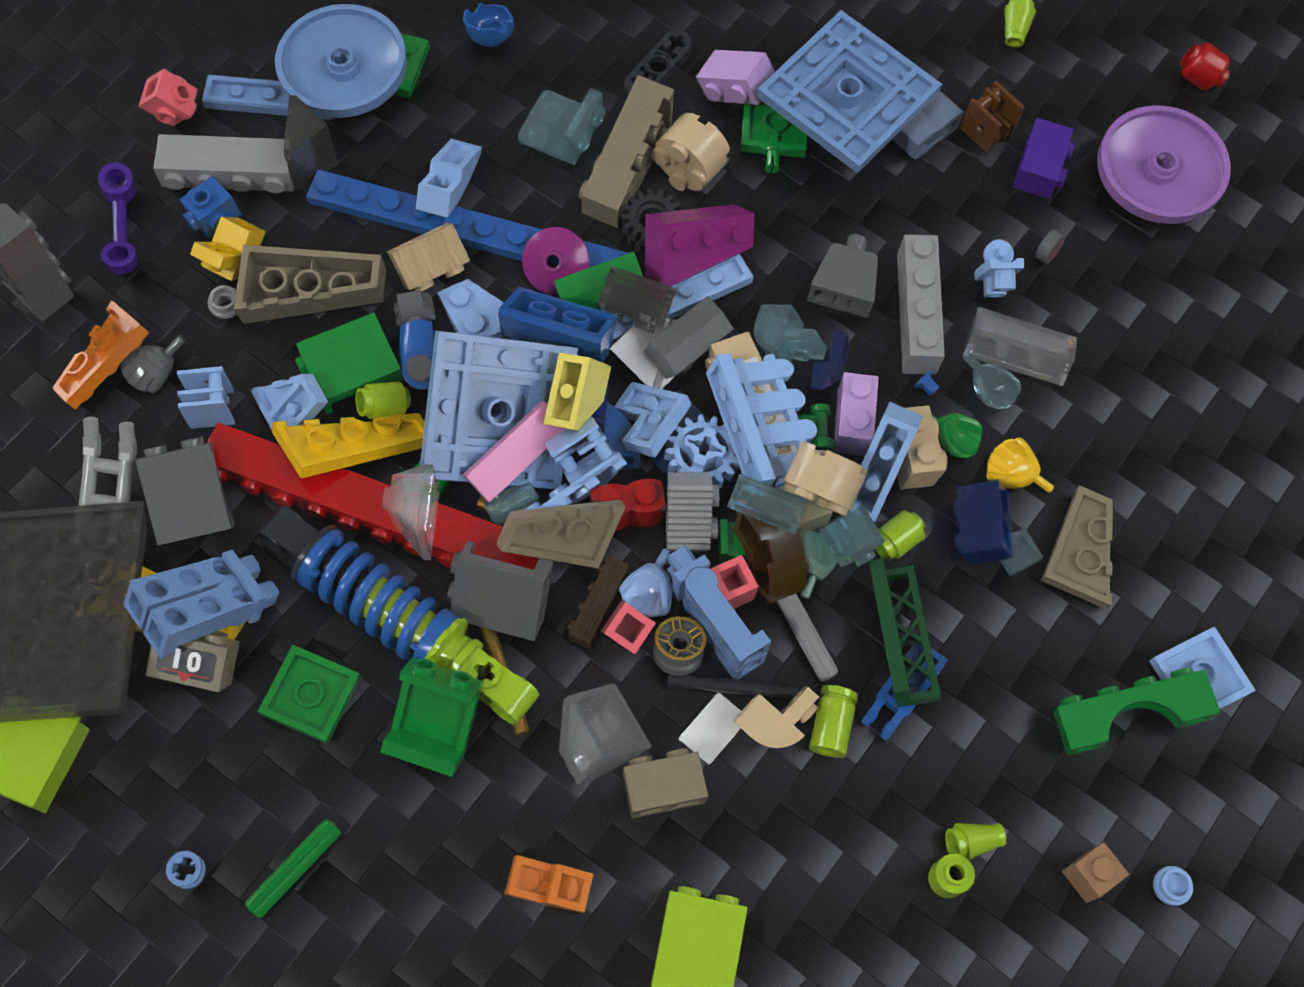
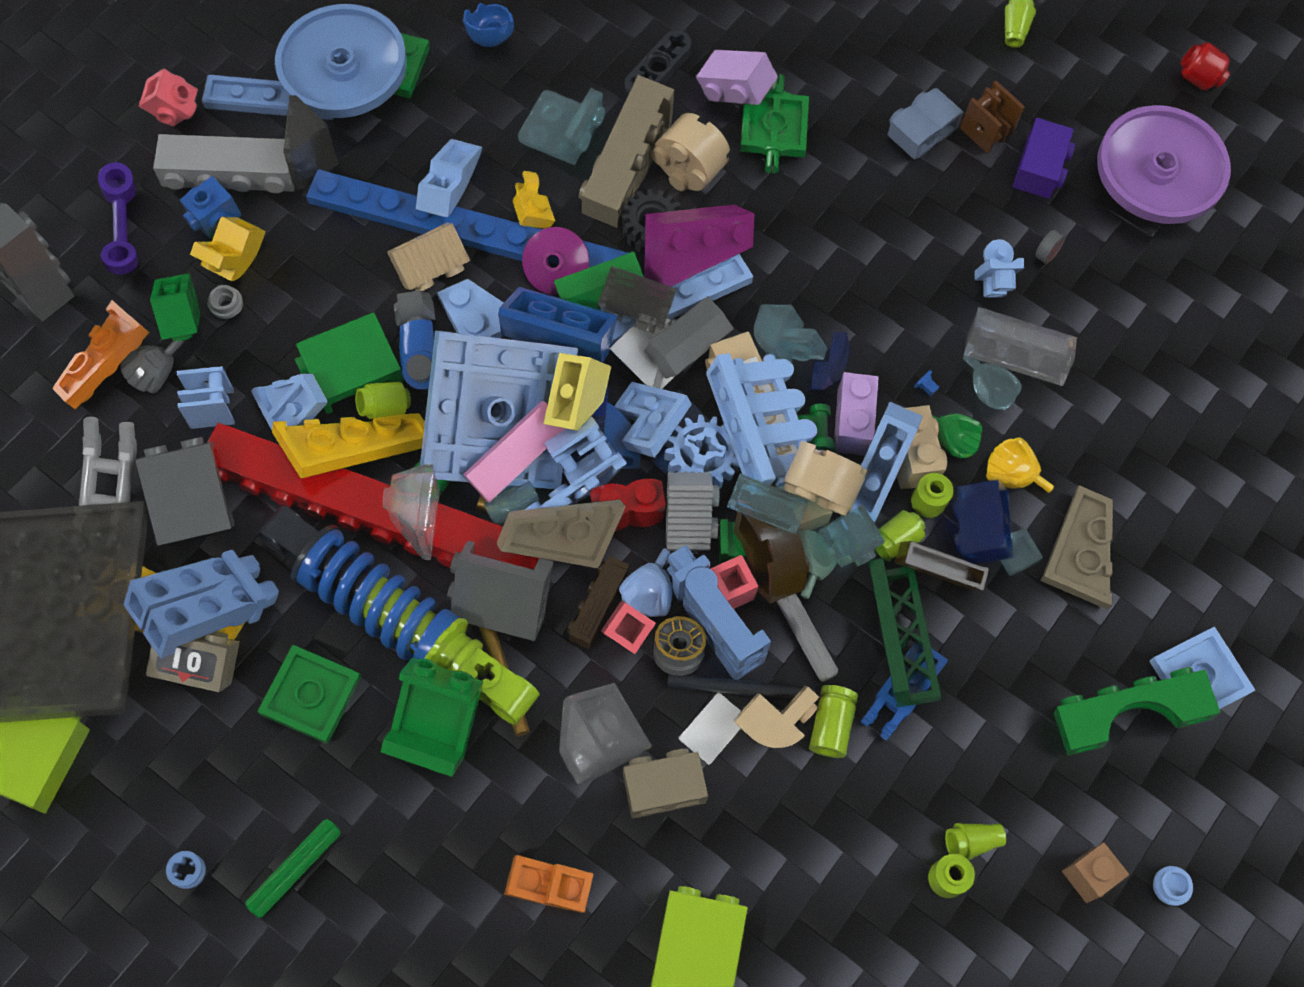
dark tan wedge [234,245,387,324] -> none
medium blue piece [757,10,942,173] -> none
dark grey torso [807,234,878,318] -> none
light grey brick [897,235,945,375] -> none
none -> green brick [150,273,200,341]
none -> yellow plate [512,171,555,229]
none -> piece [895,541,989,591]
none -> lime brick [911,473,953,518]

